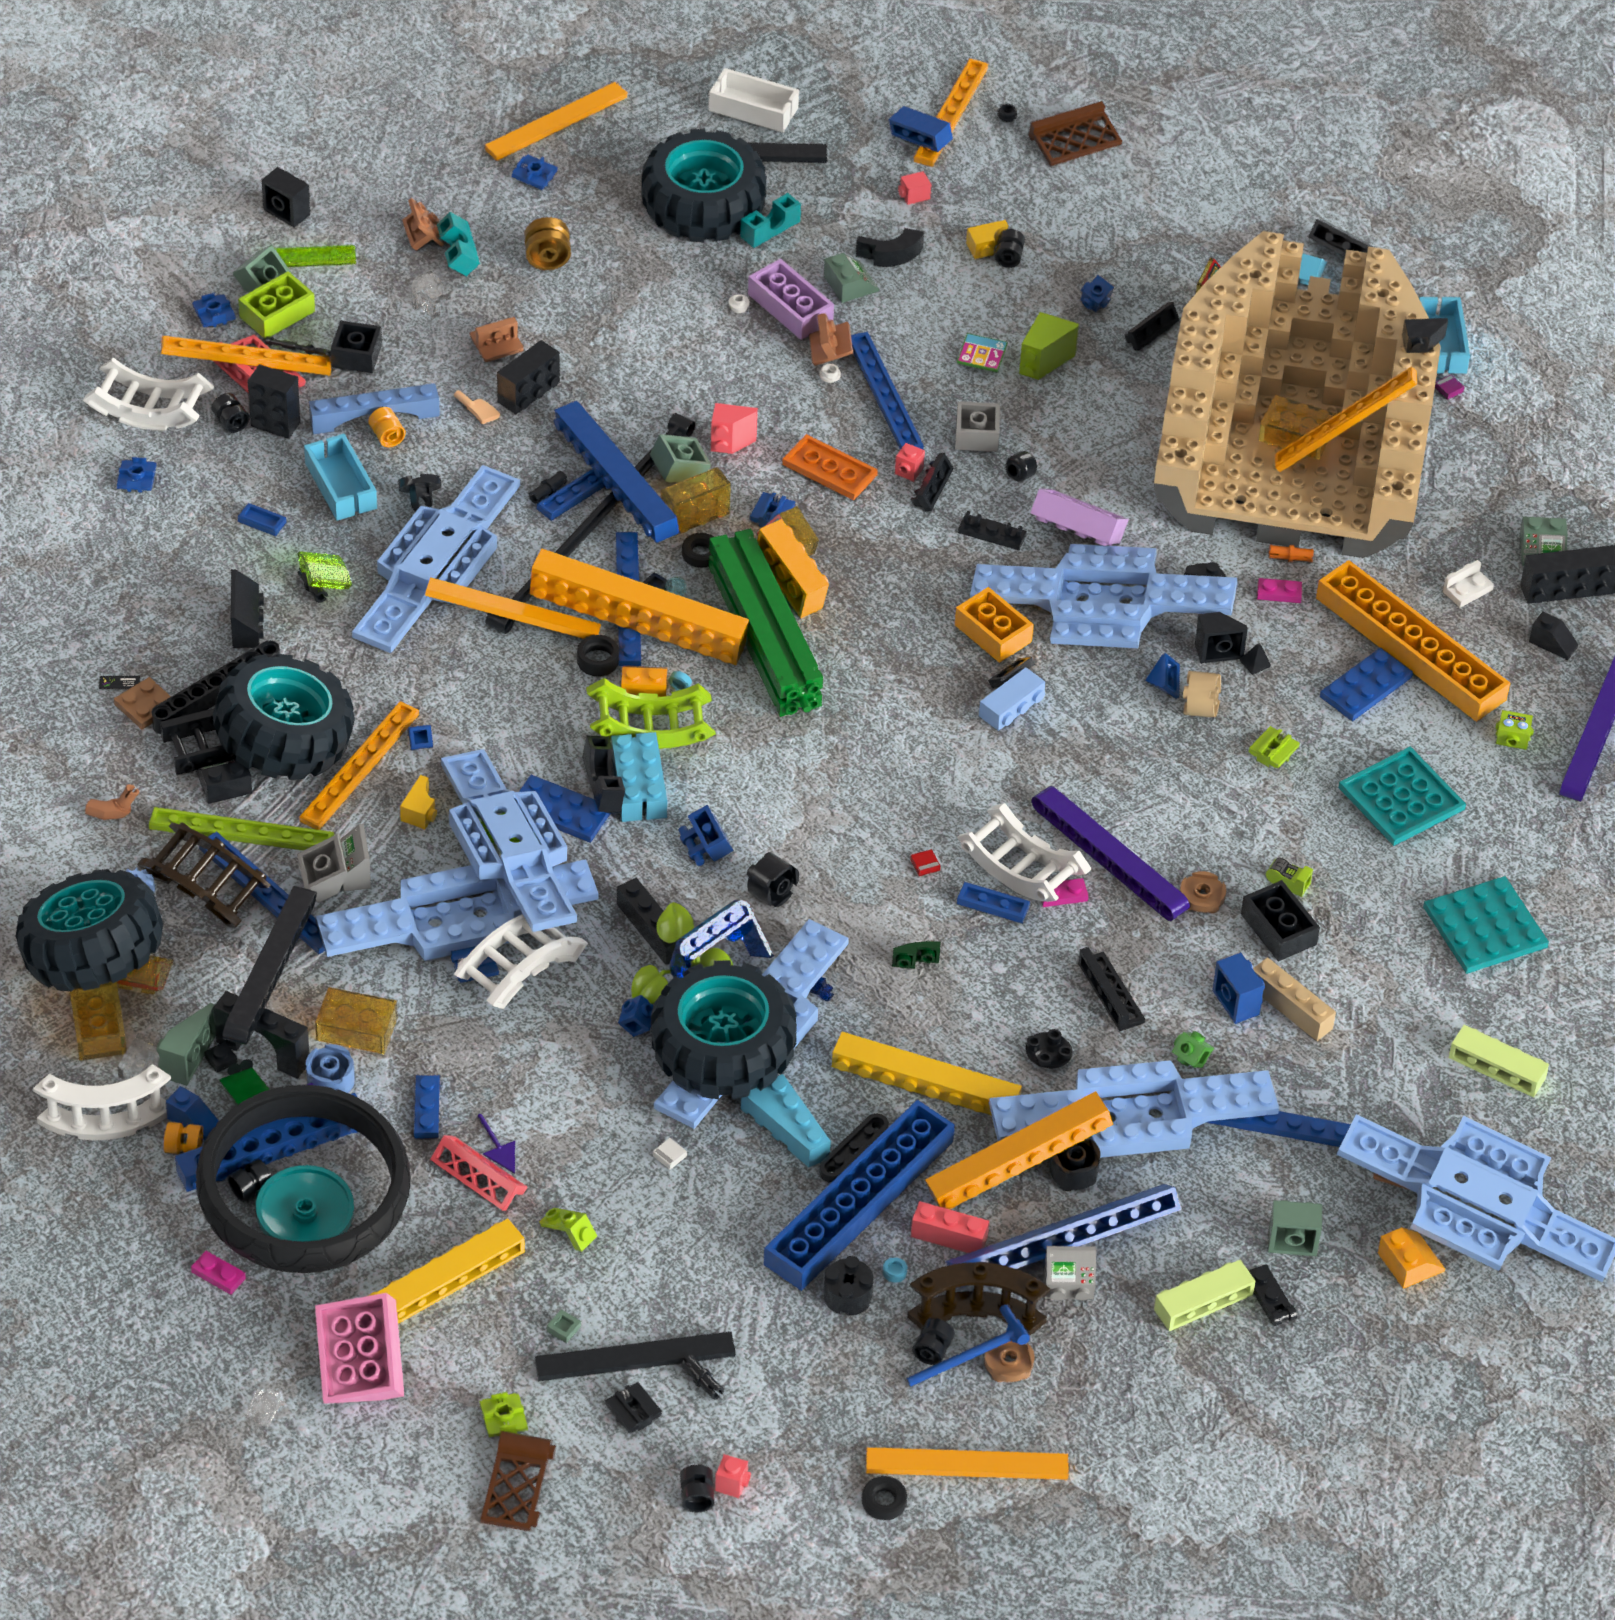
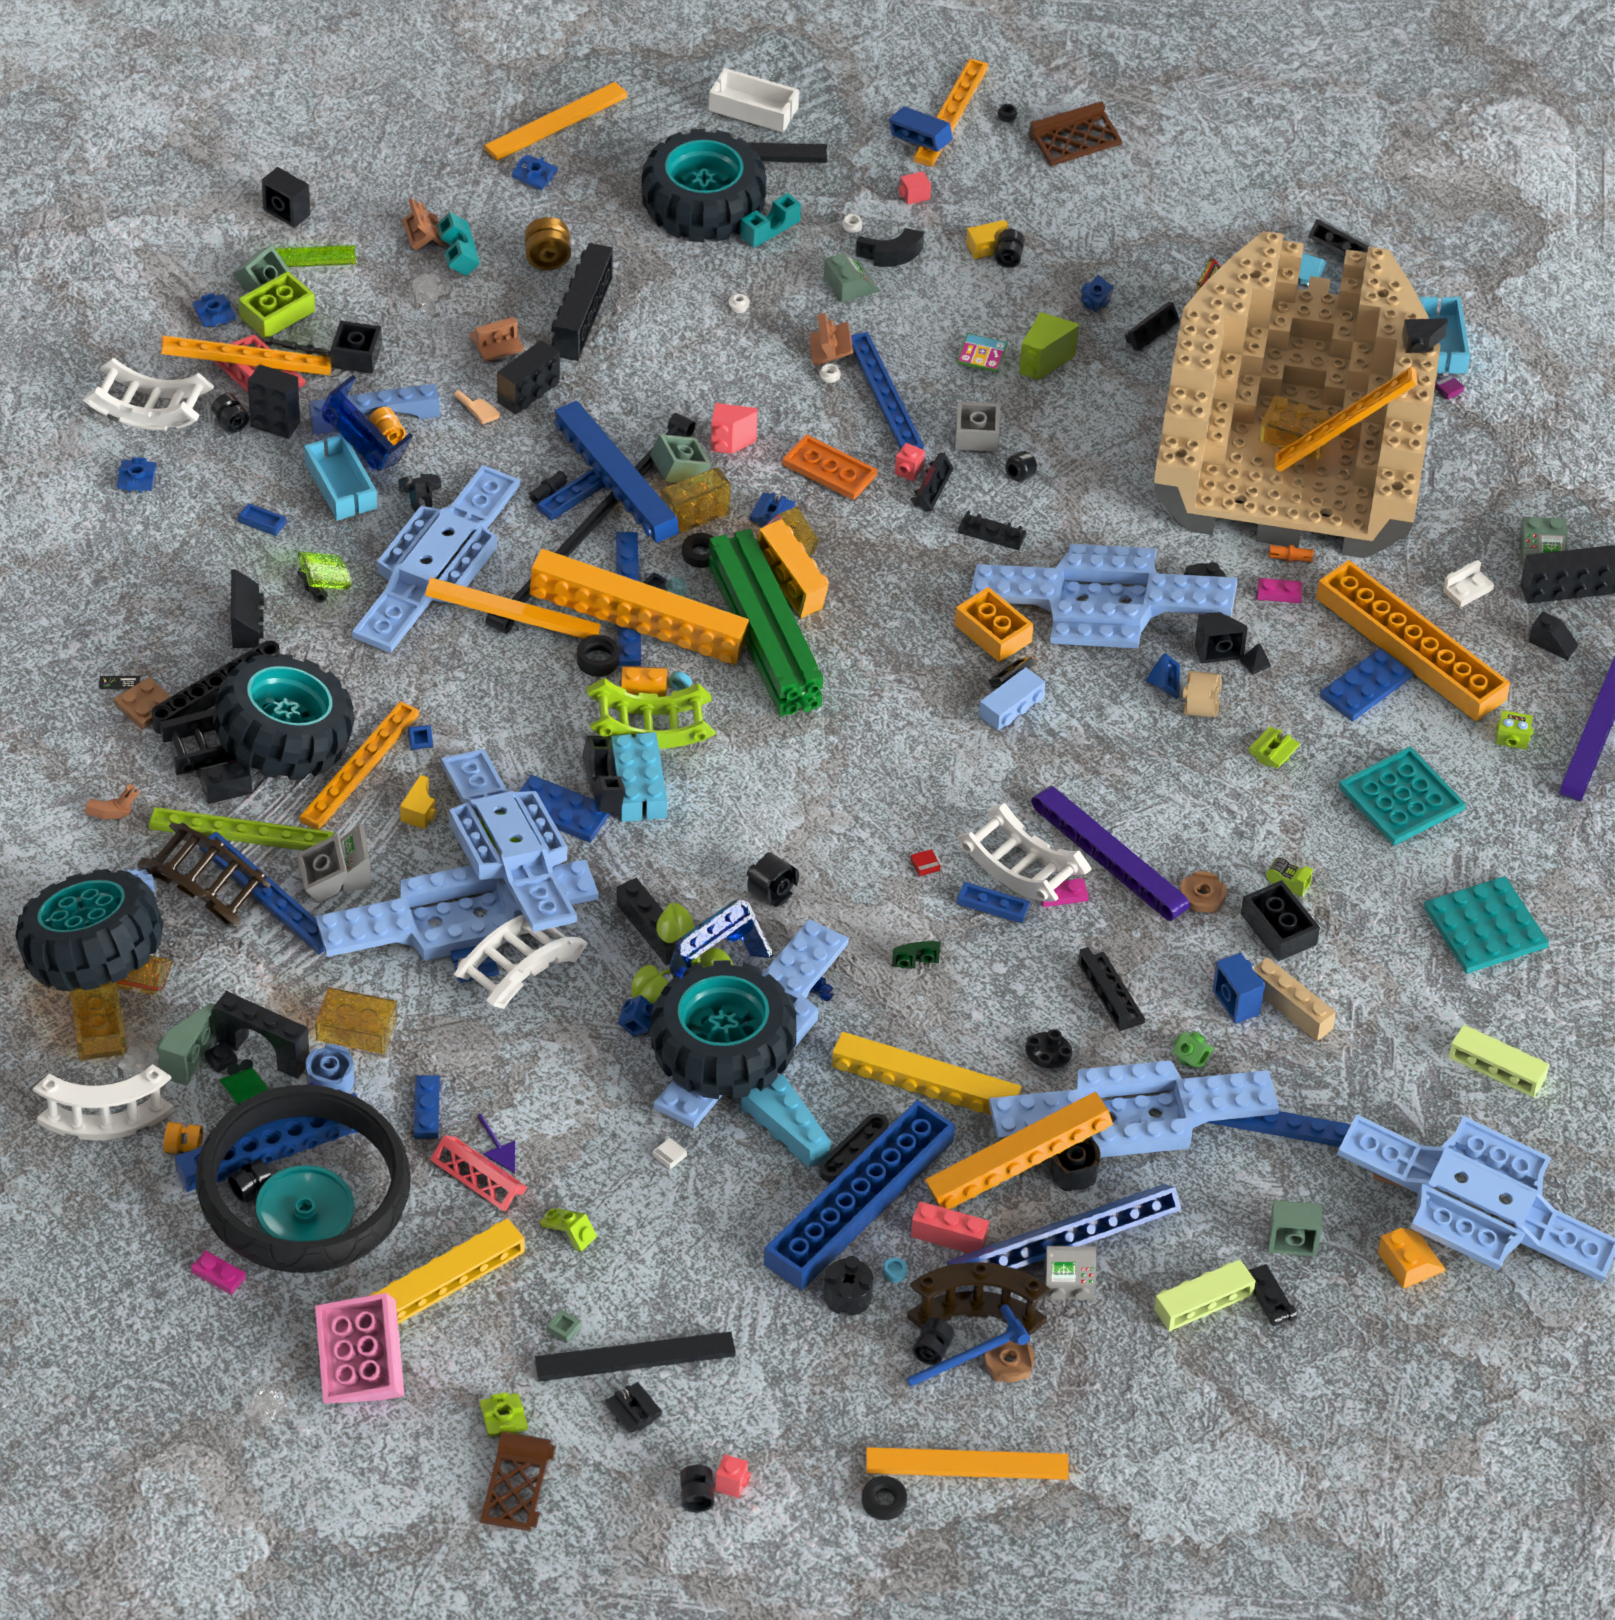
blue slope [165,1086,219,1140] -> none
black beam [223,886,317,1045] -> none
blue brick [678,805,734,866] -> none
black pin [681,1355,724,1400] -> none
lavender brick [748,259,834,340] -> none
lavender brick [1030,489,1129,546] -> none
none -> clear blue windscreen [322,375,413,471]
none -> black brick [551,243,613,361]
none -> white plate [842,214,863,233]

